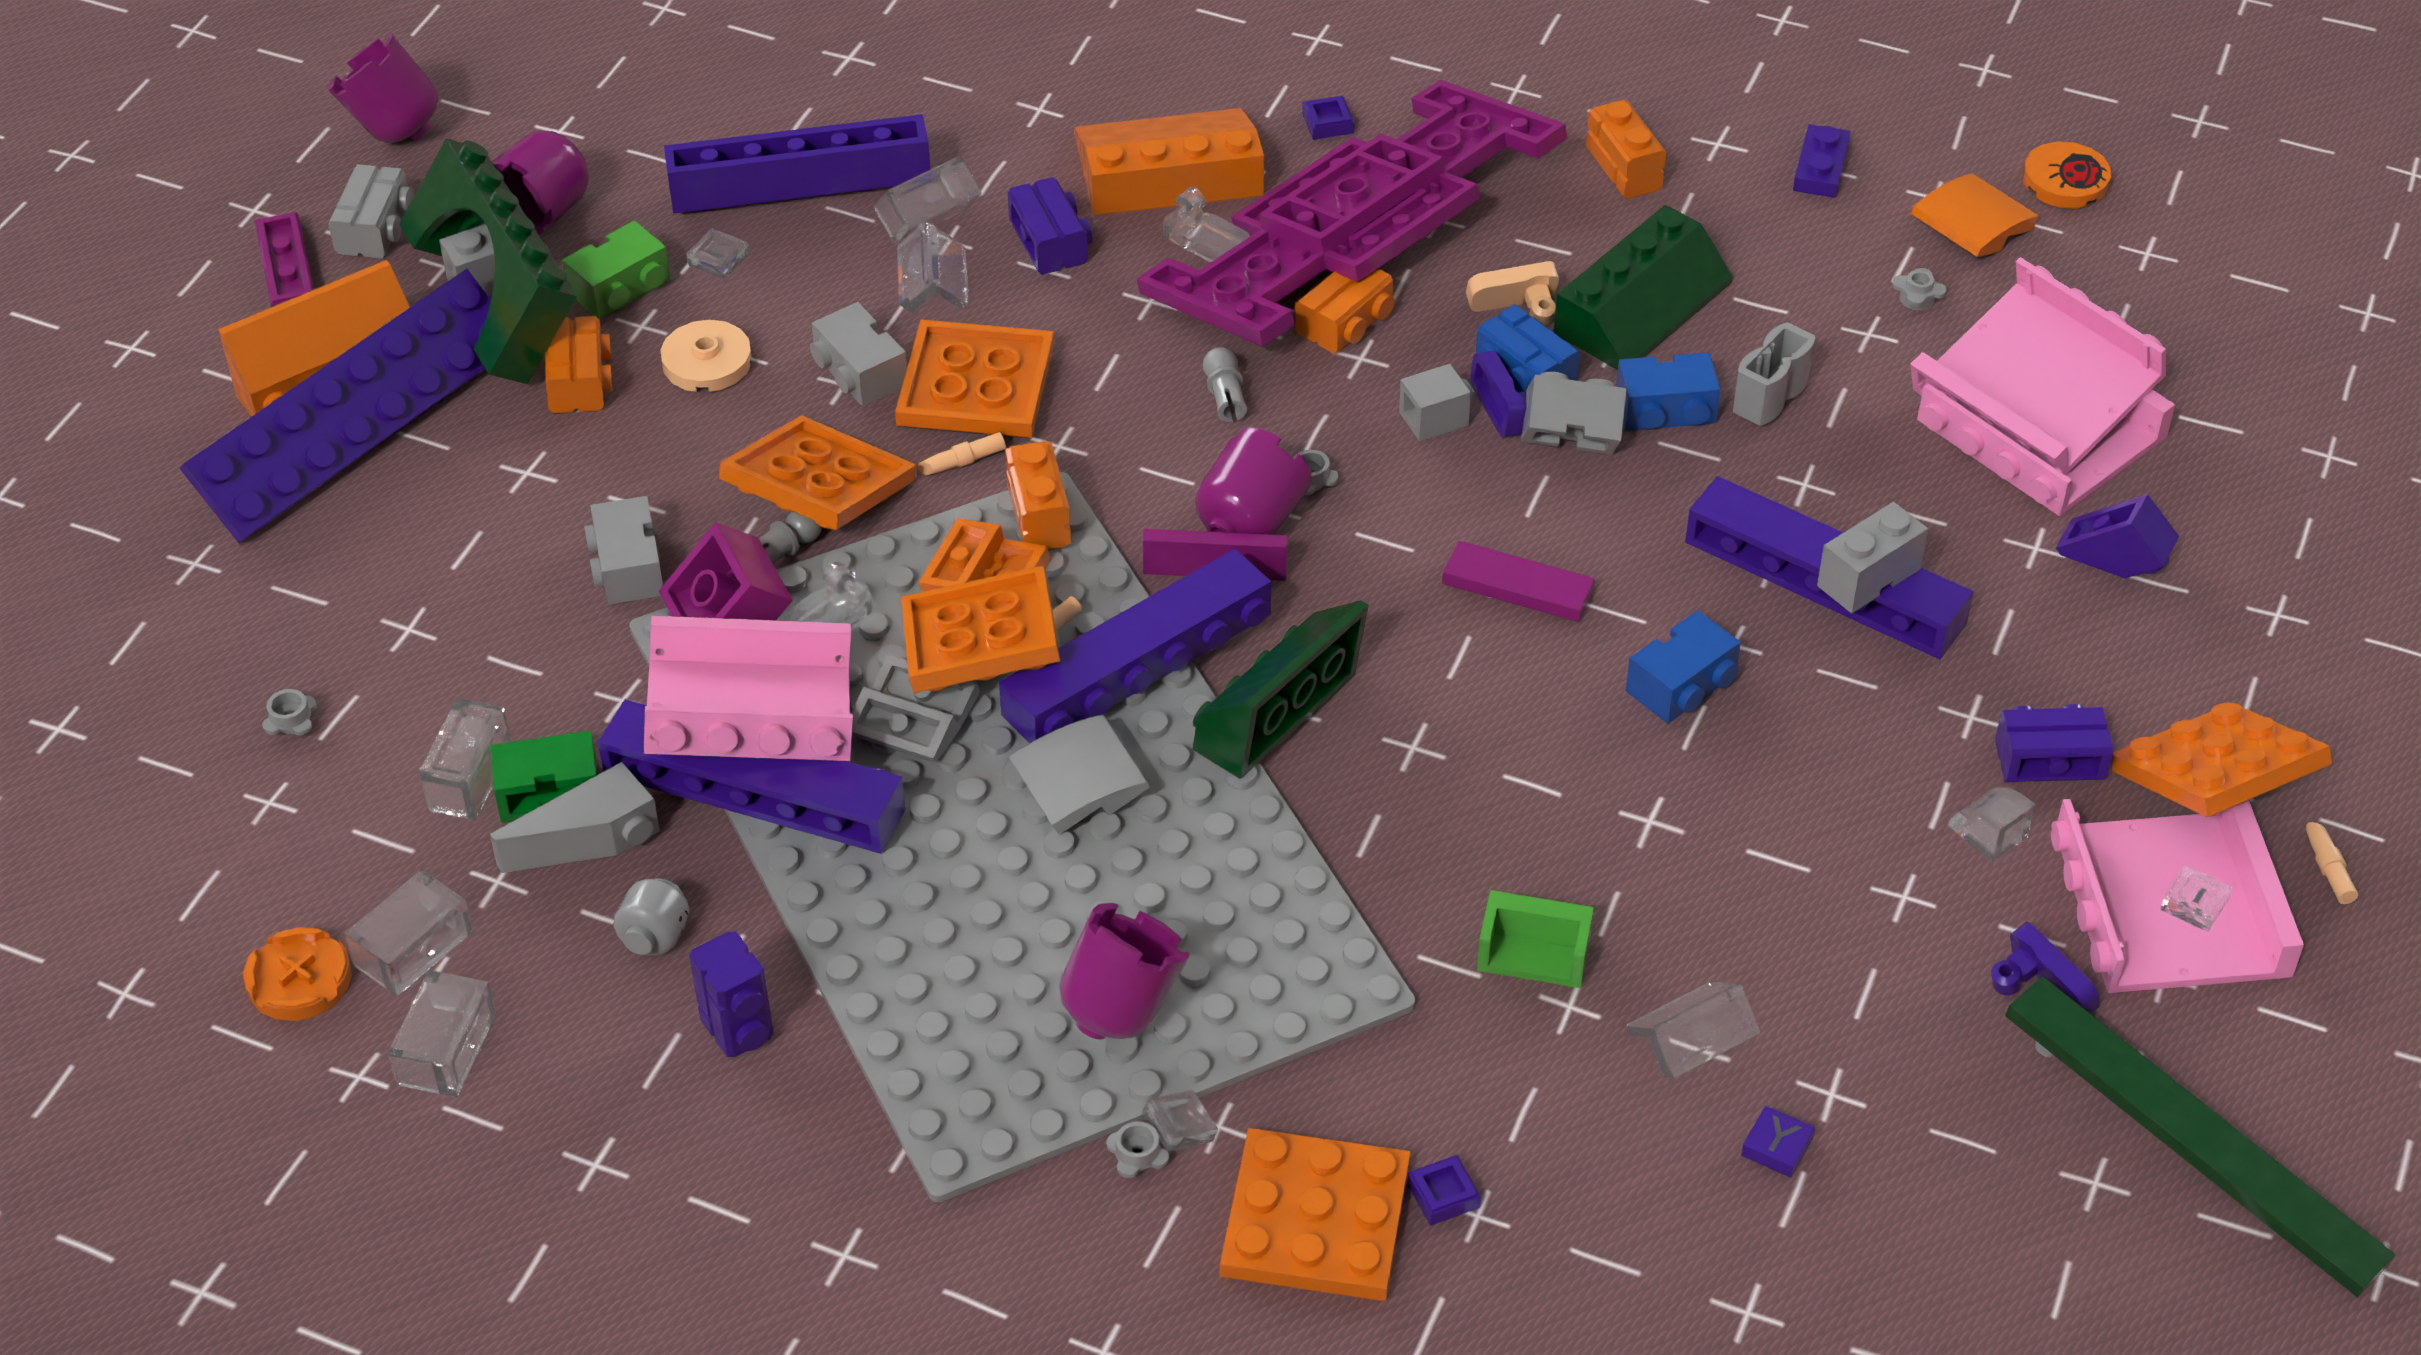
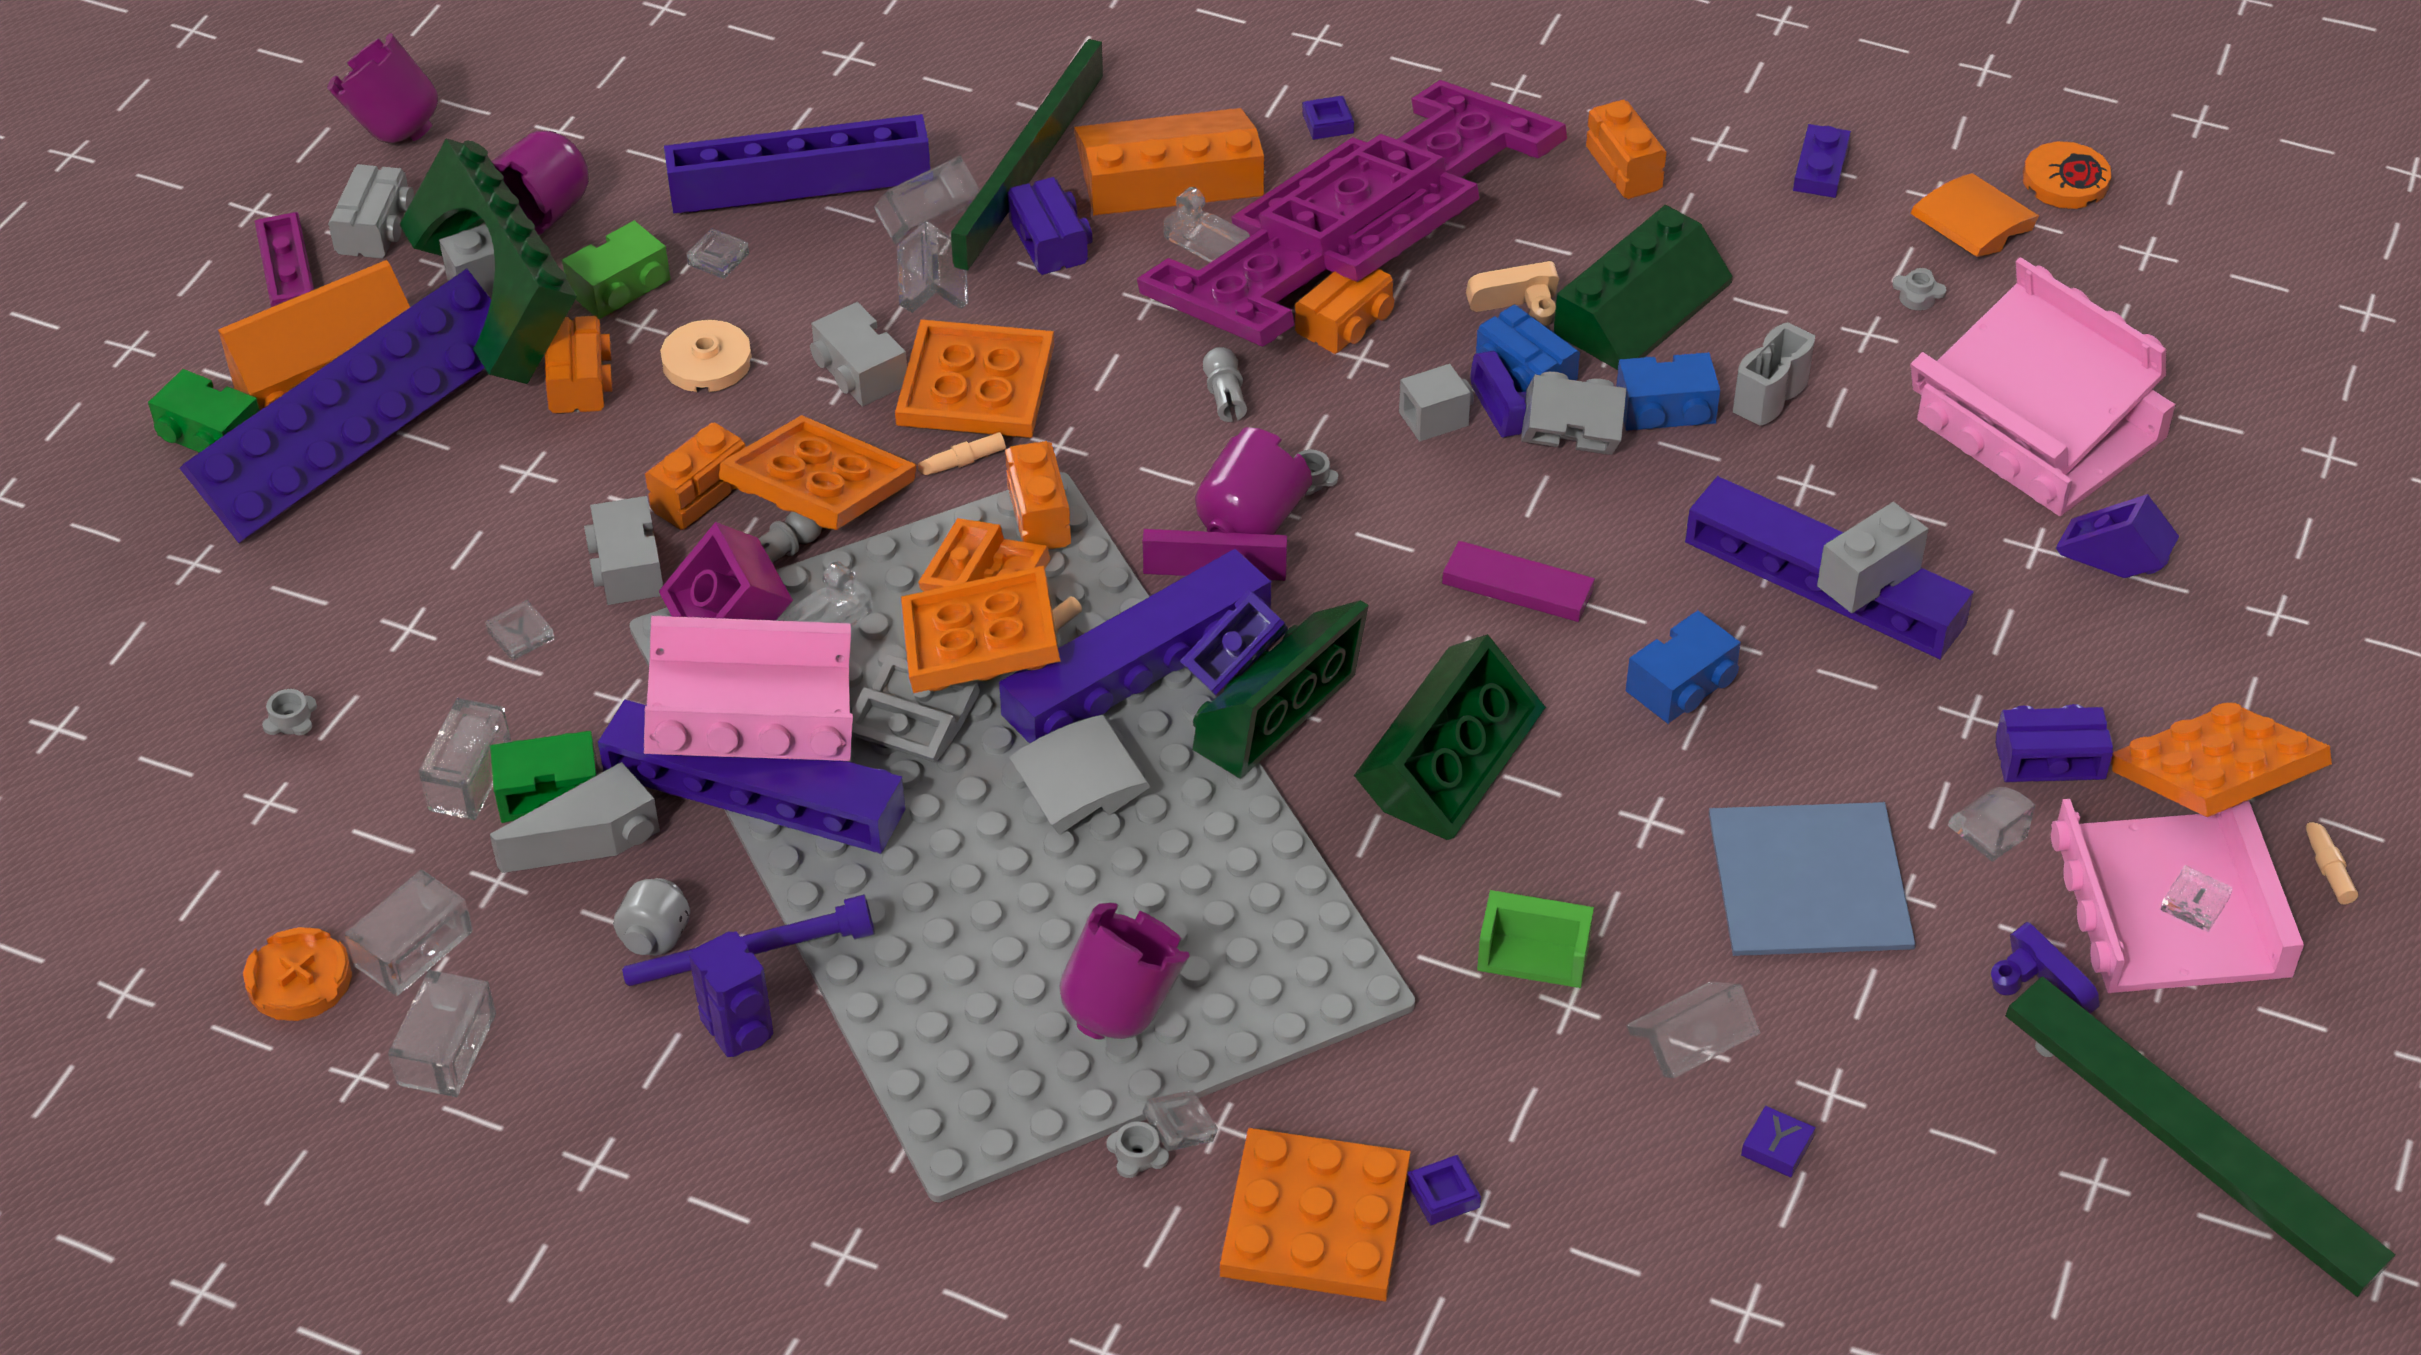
none -> green brick [148,369,260,453]
none -> clear tile [485,600,554,661]
none -> dark purple piece [622,894,875,986]
none -> orange brick [645,422,746,530]
none -> dark green tile [951,39,1103,271]
none -> dark purple brick [1180,589,1289,697]
none -> dark green slope [1353,634,1546,840]
none -> sand blue piece [1708,802,1915,956]

